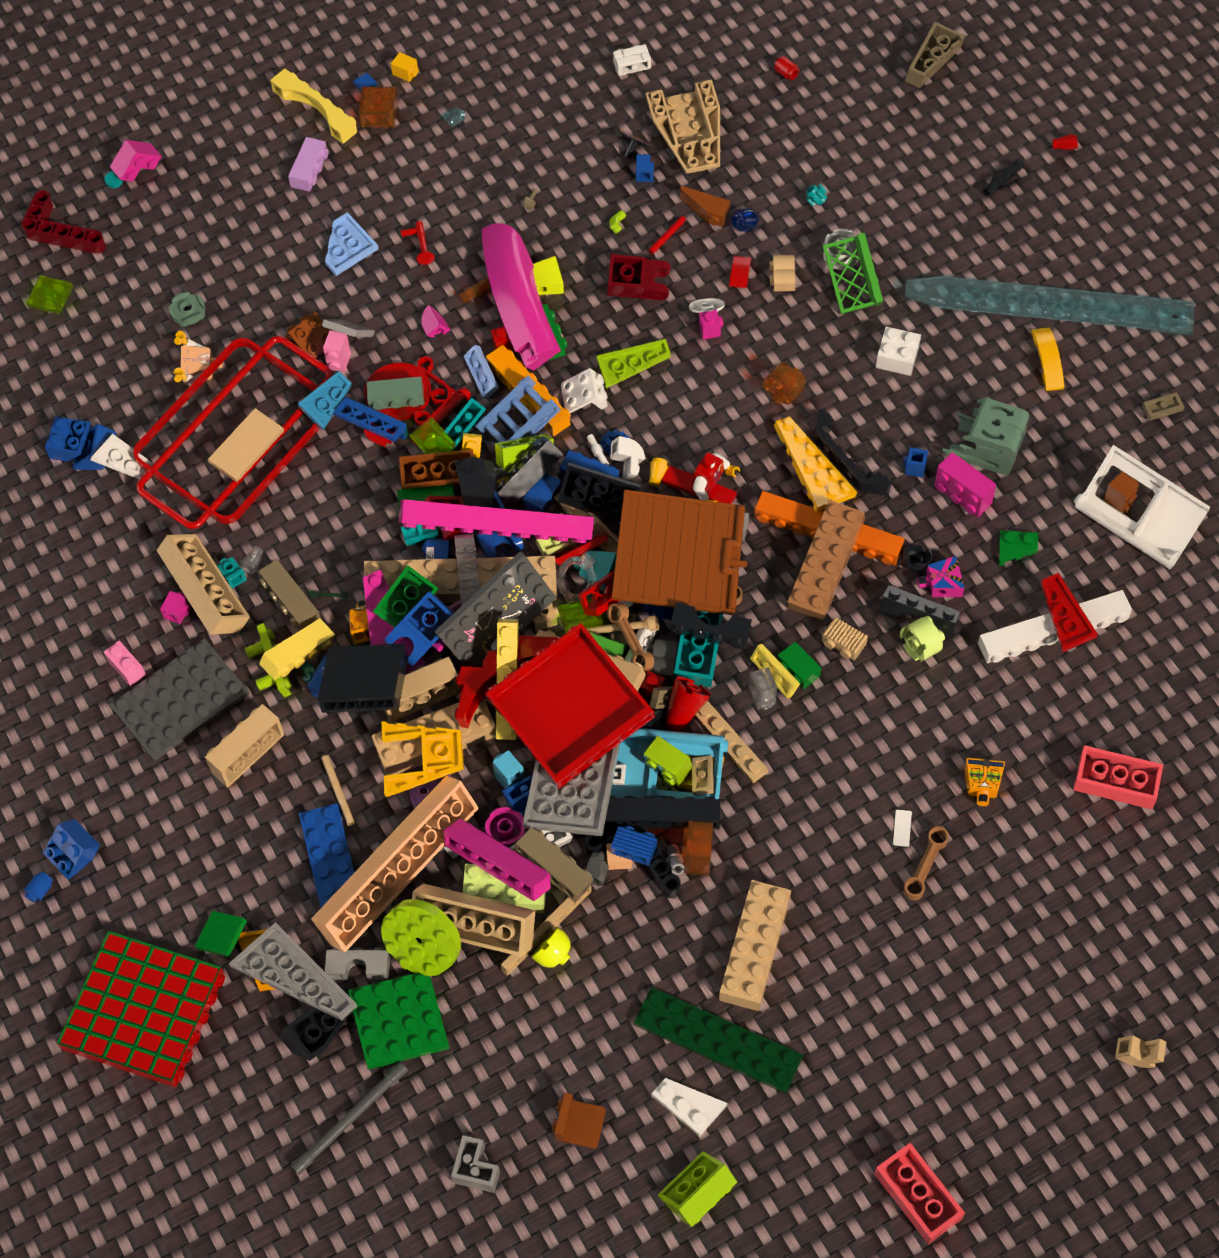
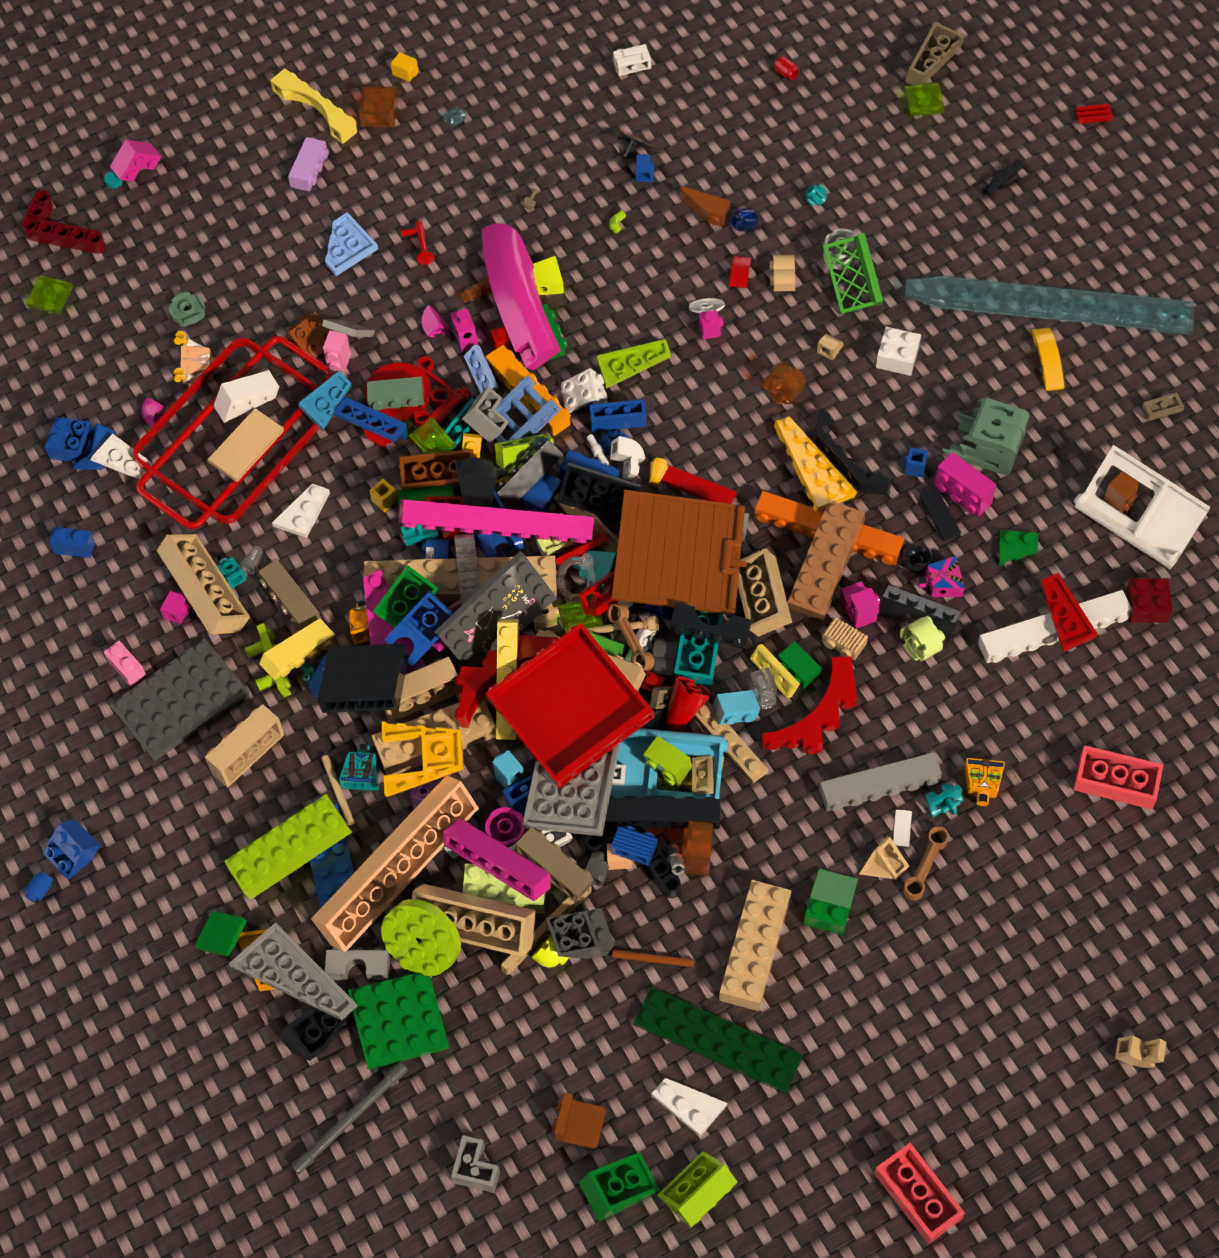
red panel [57,931,225,1088] -> none
clear green hinge [309,591,348,600] -> none
blue tile [353,73,377,95] -> none
dark red brick [607,254,671,300] -> none
tan wedge [646,80,720,174] -> none
red bar [648,216,686,255] -> none
torso [691,452,740,502] -> none
red cone [1053,134,1078,151] -> none
none -> blue brick [49,527,95,558]
none -> dark pink brick [141,398,166,427]
none -> white wedge [214,370,279,423]
none -> lime brick [225,794,352,900]
none -> white wing [272,484,330,538]
none -> torso [339,744,379,791]
none -> yellow brick [369,479,398,512]
none -> dark pink torso [451,309,478,352]
none -> light grey brick [462,387,509,443]
none -> dark grey slope [545,908,615,959]
none -> green slope [579,1152,660,1221]
none -> blue brick [590,399,647,432]
none -> dark orange bar [612,949,695,967]
none -> medium azure brick [712,690,760,725]
none -> tan brick [738,549,792,637]
none -> red arch [762,656,857,754]
none -> green slope [804,869,858,935]
none -> tan brick [817,334,843,361]
none -> light grey brick [819,753,942,811]
none -> dark pink brick [840,581,880,629]
none -> tan slope [859,837,909,880]
none -> clear neon green plate [905,83,945,116]
none -> black tile [919,487,961,541]
none -> teal hips [925,782,963,817]
none -> red tile [1075,104,1113,124]
none -> dark red brick [1126,578,1172,623]

